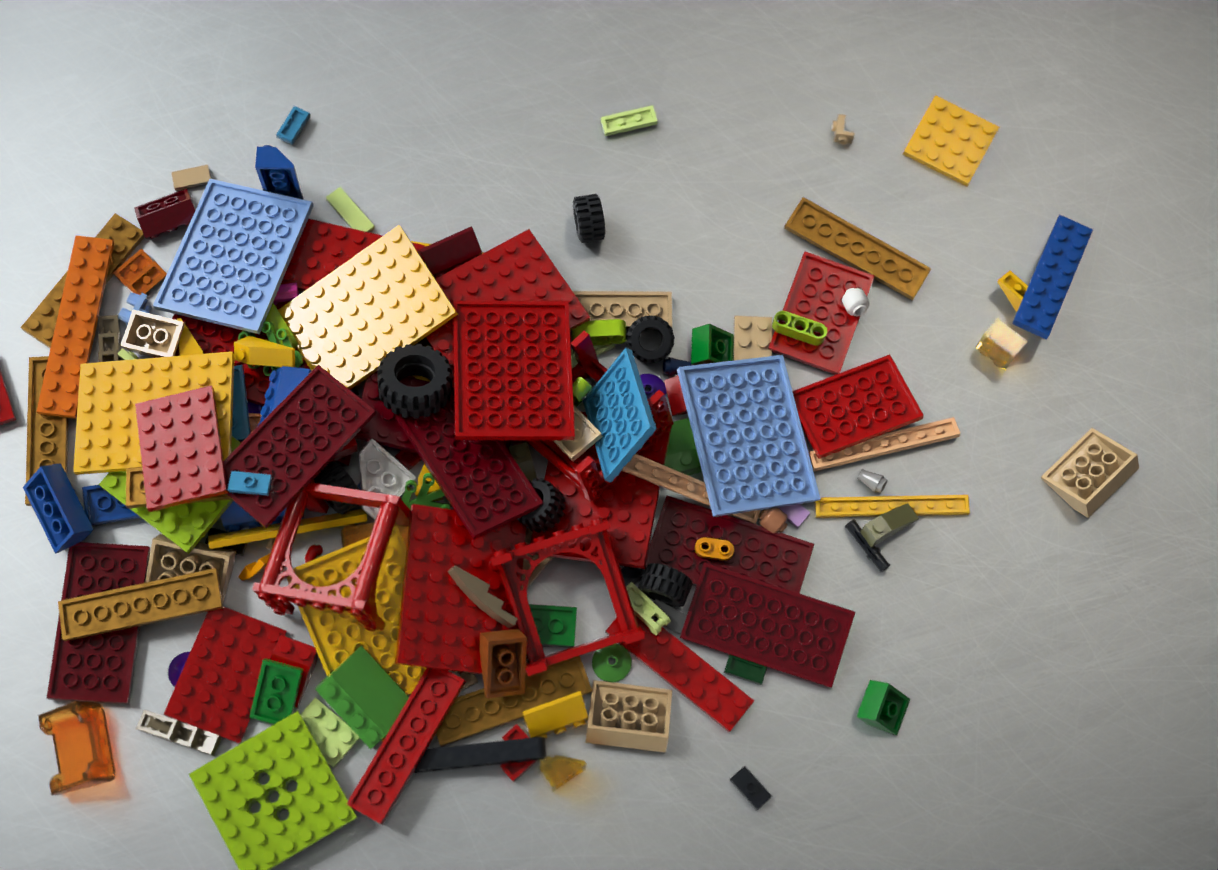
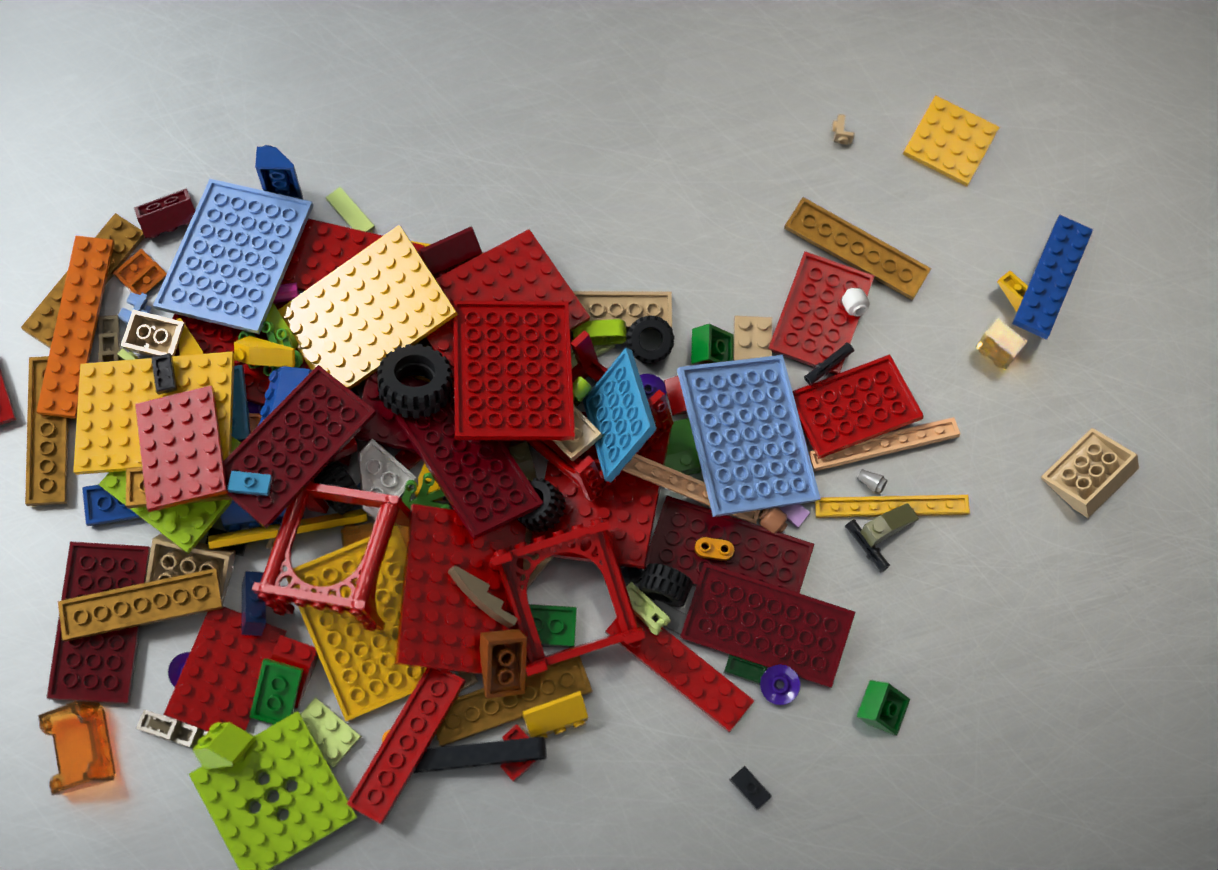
blue slope [23,463,94,554] -> none
tan tile [171,165,211,191] -> none
light orange slope [238,553,271,581] -> none
dark azure plate [276,106,311,145] -> none
red arm [304,544,323,563] -> none
bright green slope [315,645,409,750] -> none
clear yellow slope [538,755,586,793] -> none
black tyre [573,194,605,243] -> none
tan slope [585,680,672,753] -> none
bright green dish [592,643,632,682] -> none
yellowish green plate [600,105,658,136] -> none
dark blue cone [663,357,692,376] -> none
lime beam [772,311,827,345] -> none
none -> black plate [151,353,177,395]
none -> lime slope [192,722,256,769]
none -> dark blue brick [242,571,266,636]
none -> dark purple dish [760,665,800,705]
none -> black pin [804,342,854,386]

